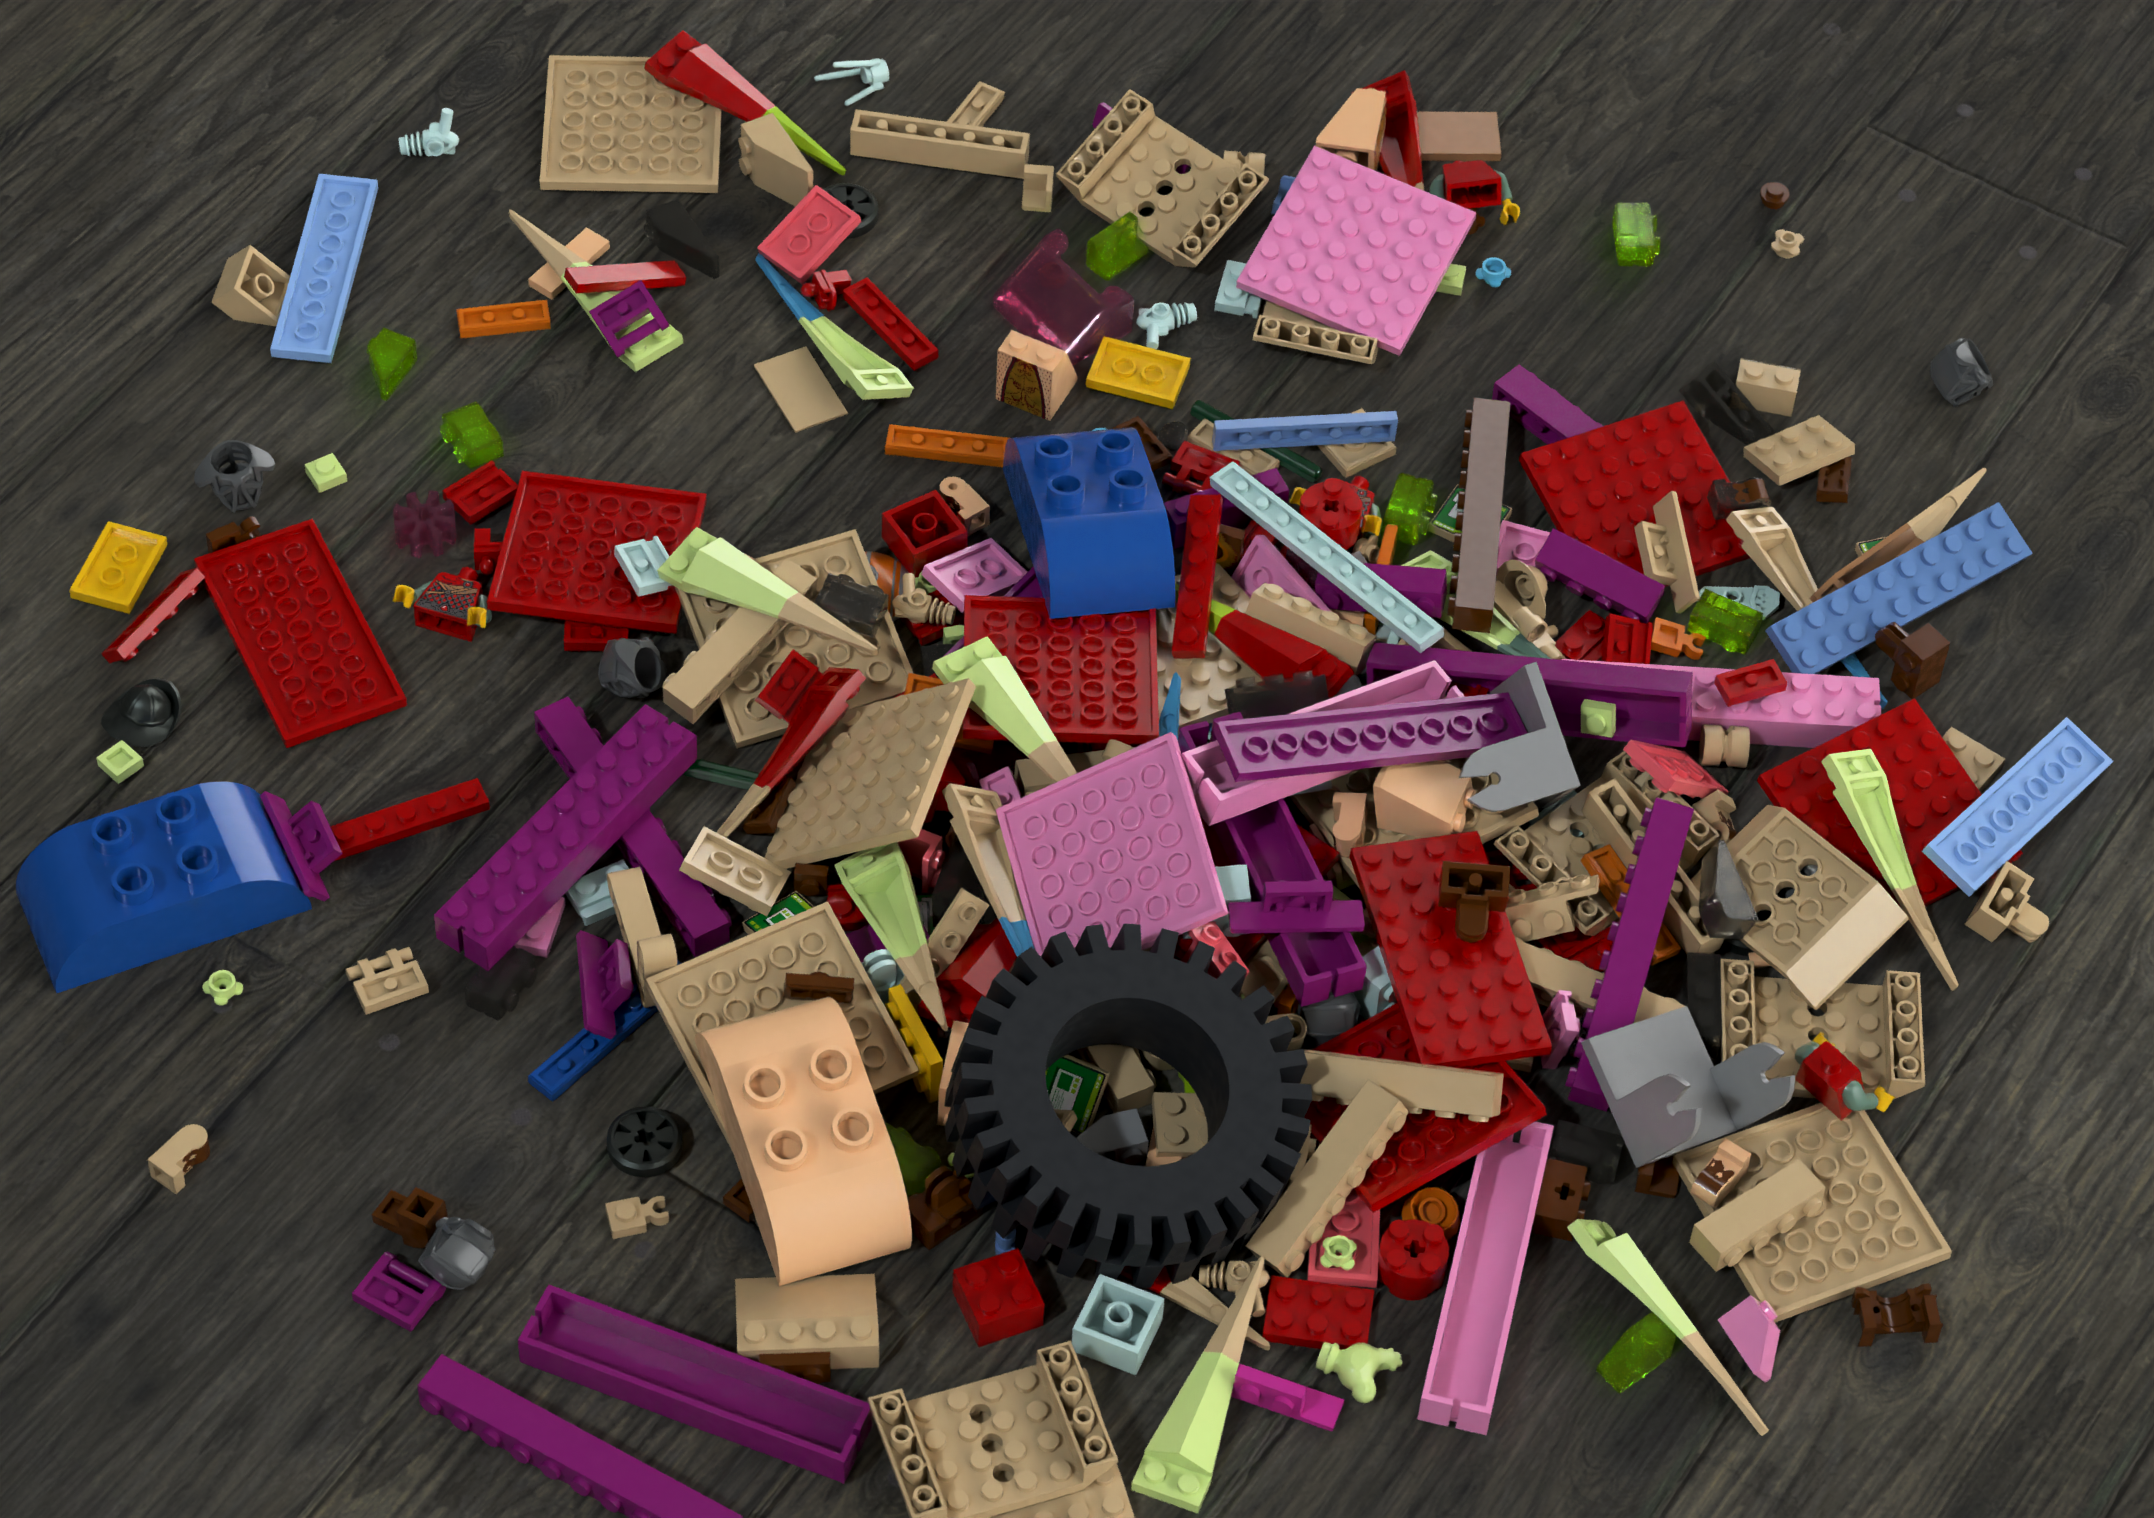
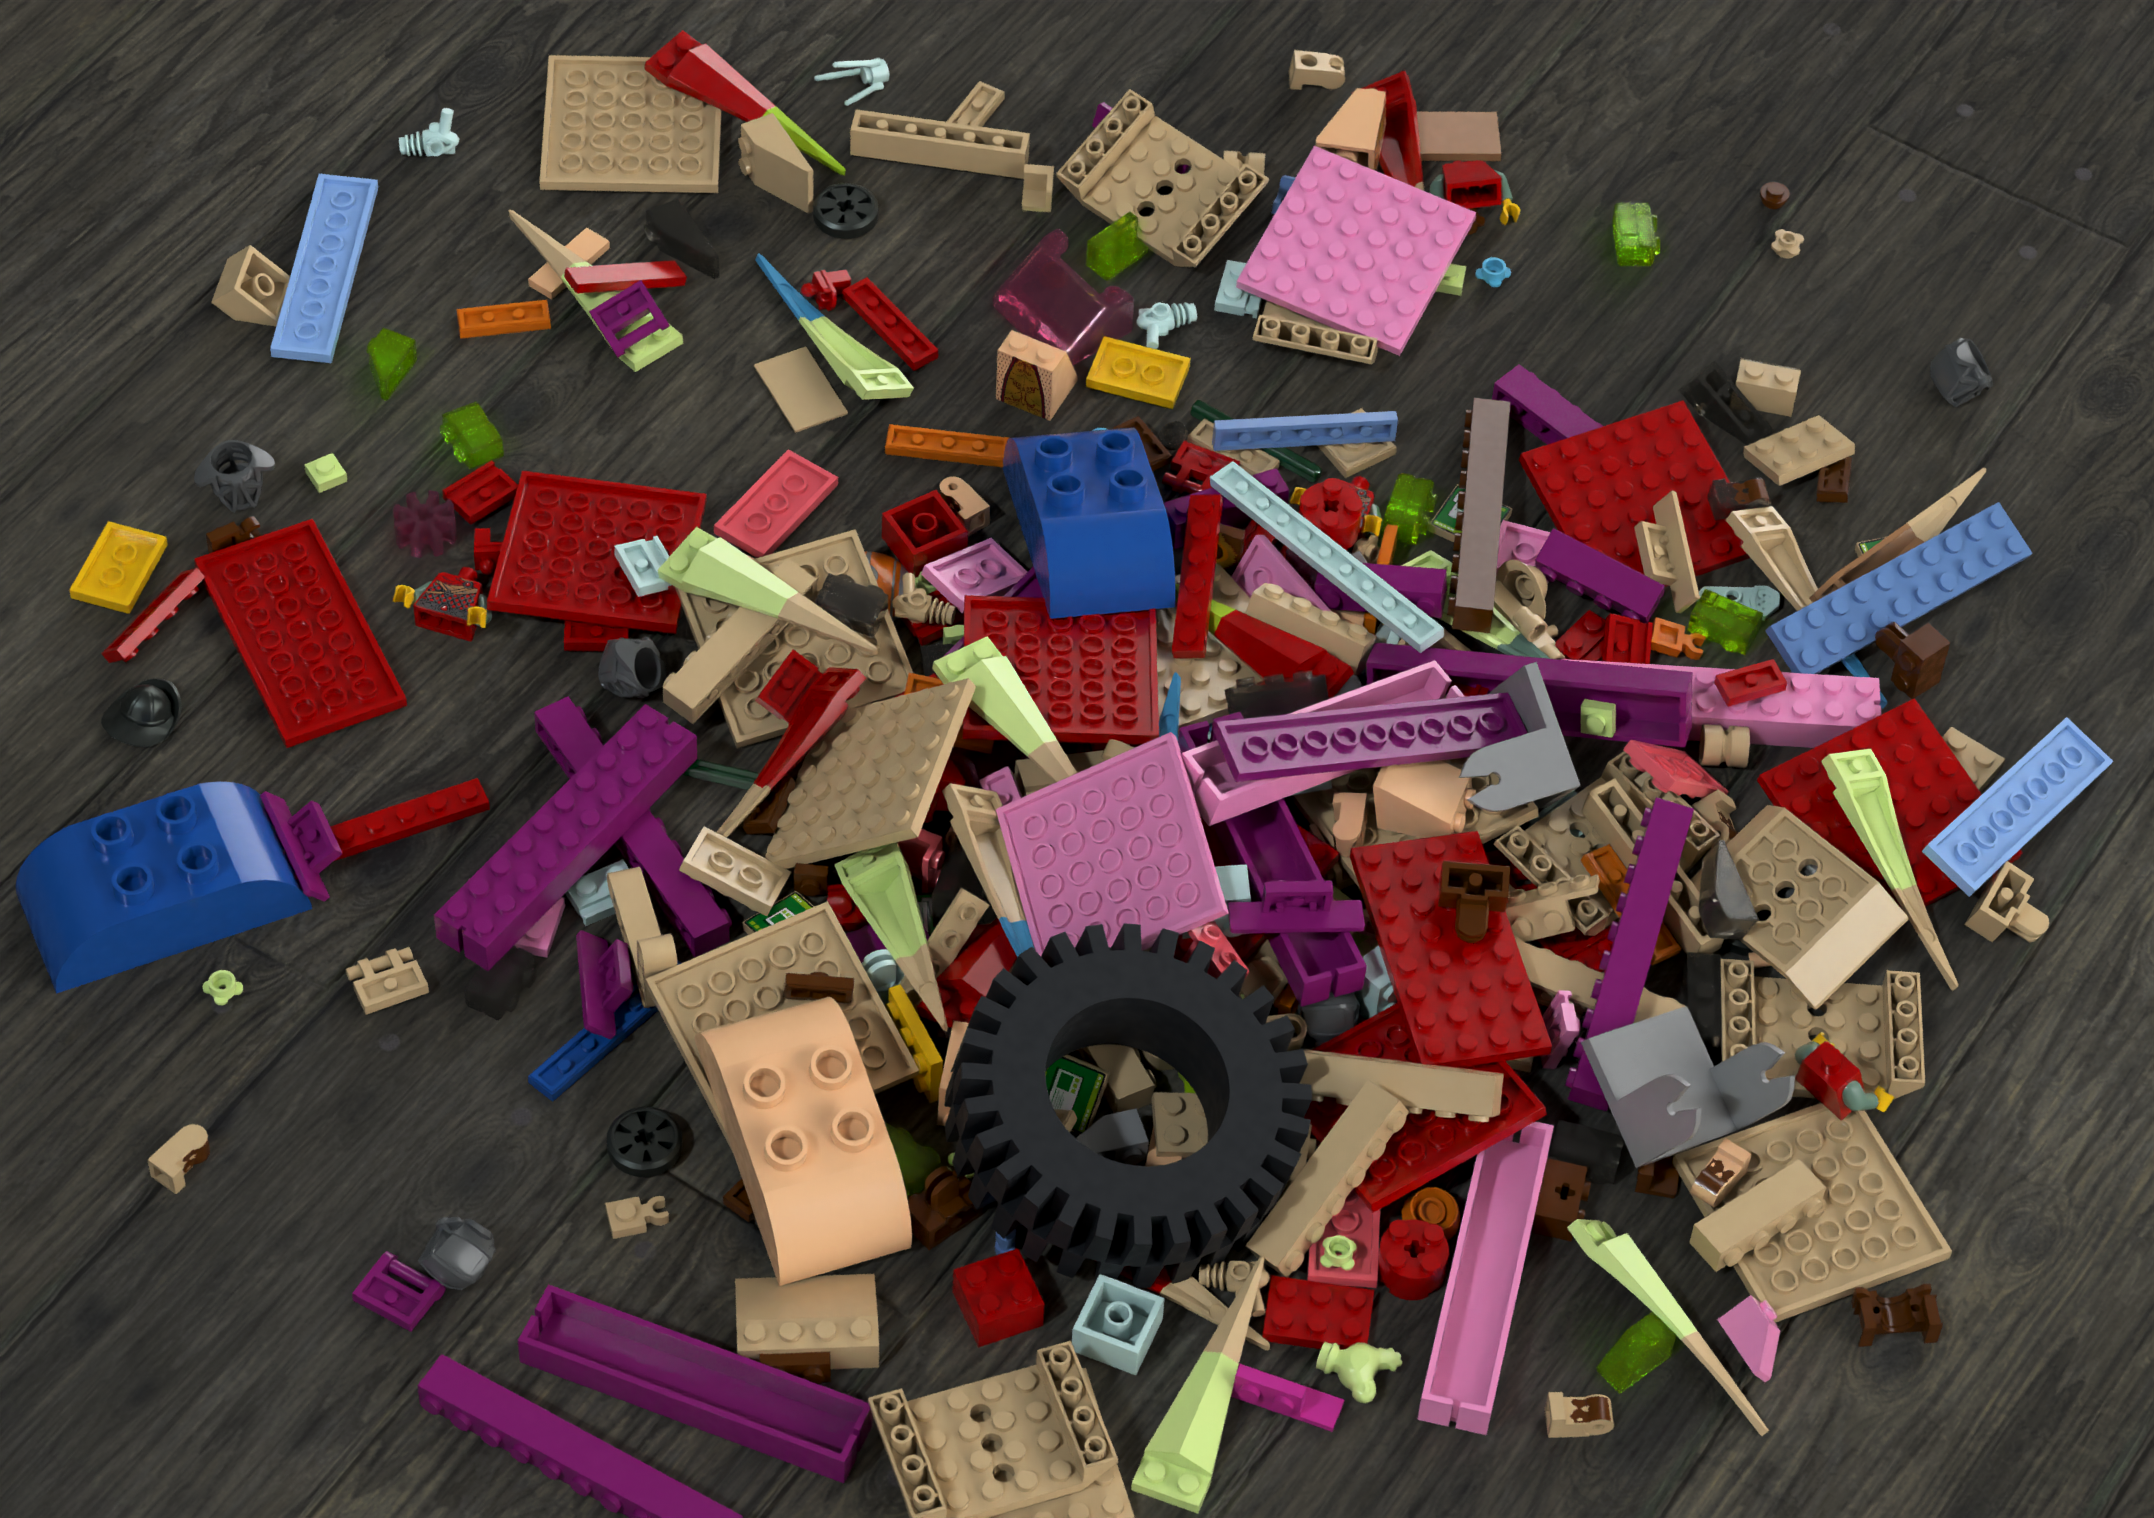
yellowish green plate [97,740,144,784] -> none
reddish brown brick [371,1187,448,1248] -> none
coral plate [757,185,862,285] -> none
none -> coral plate [714,449,838,558]
none -> tan leg [1289,50,1345,90]
none -> tan leg [1545,1392,1614,1438]

